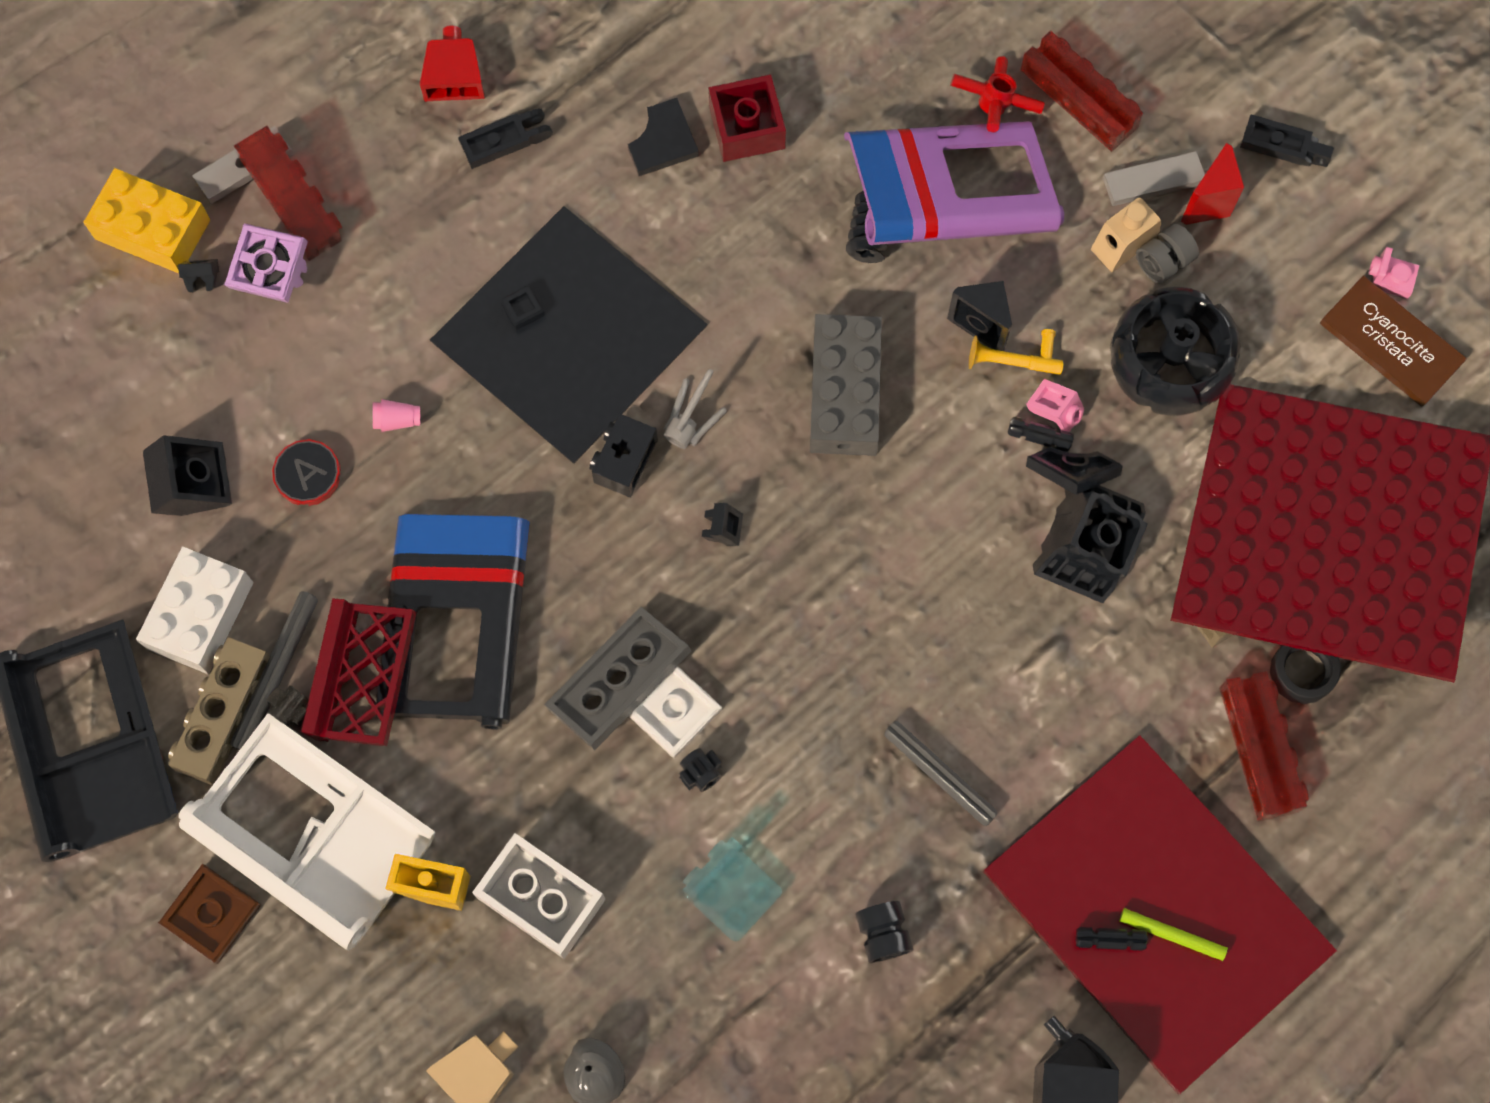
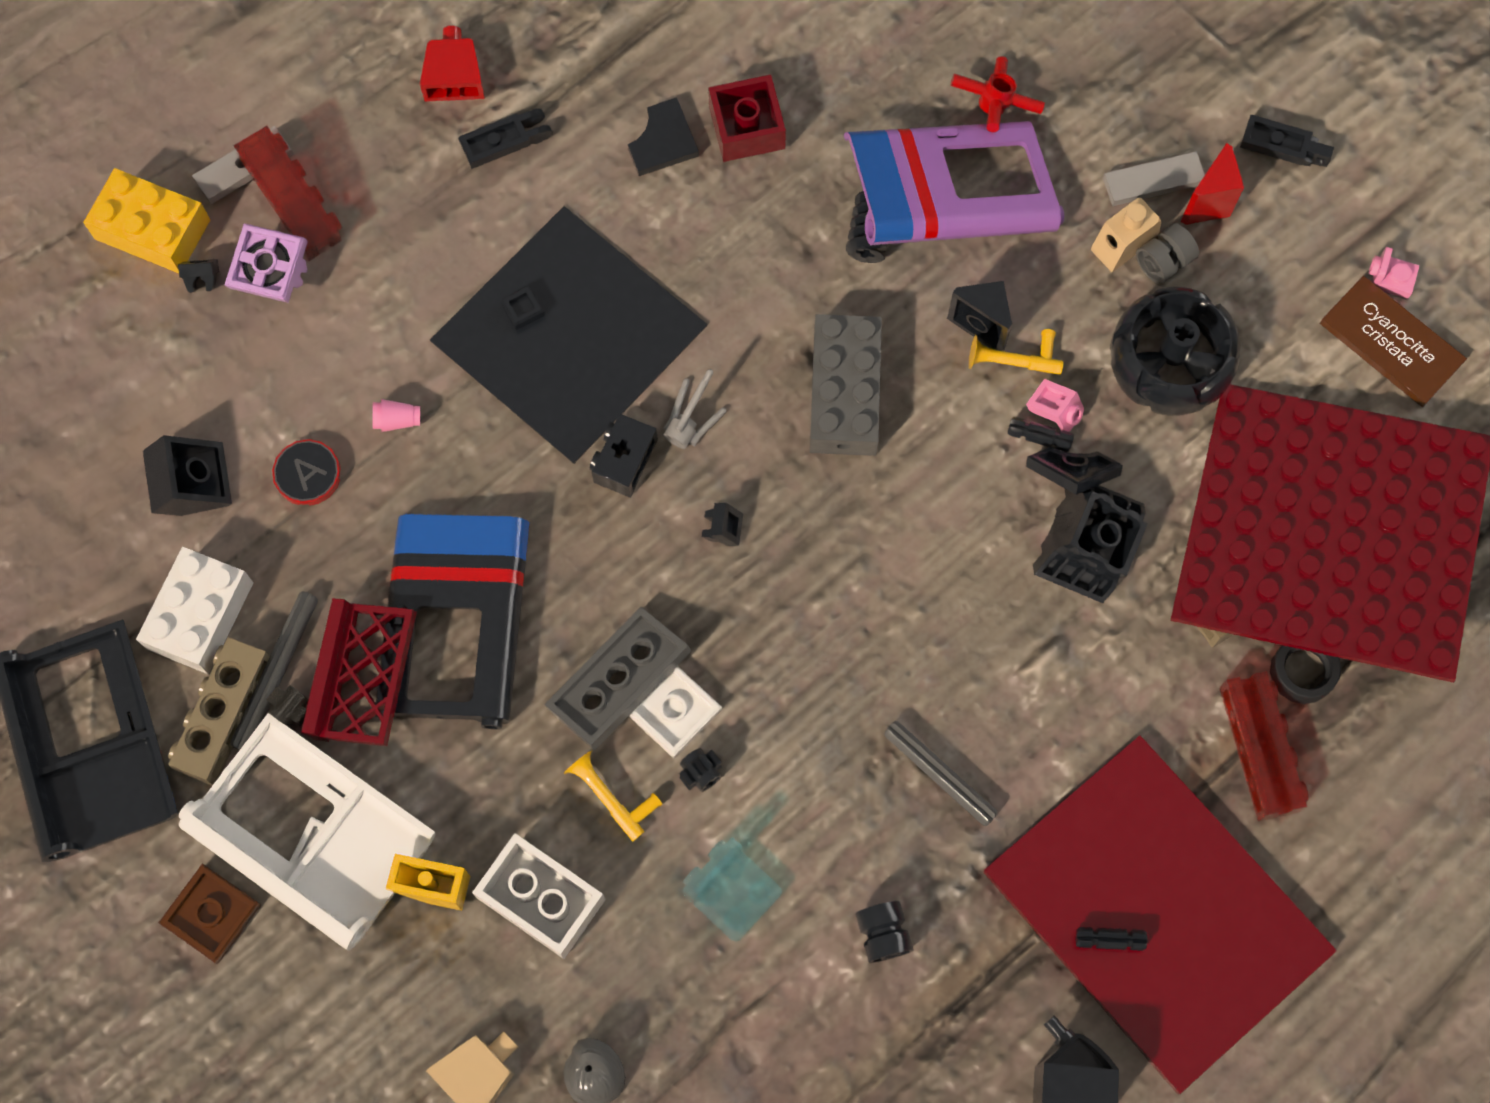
clear red brick [1020,31,1143,152] -> none
lime bar [1119,908,1228,961] -> none
none -> yellow piece [564,750,663,842]

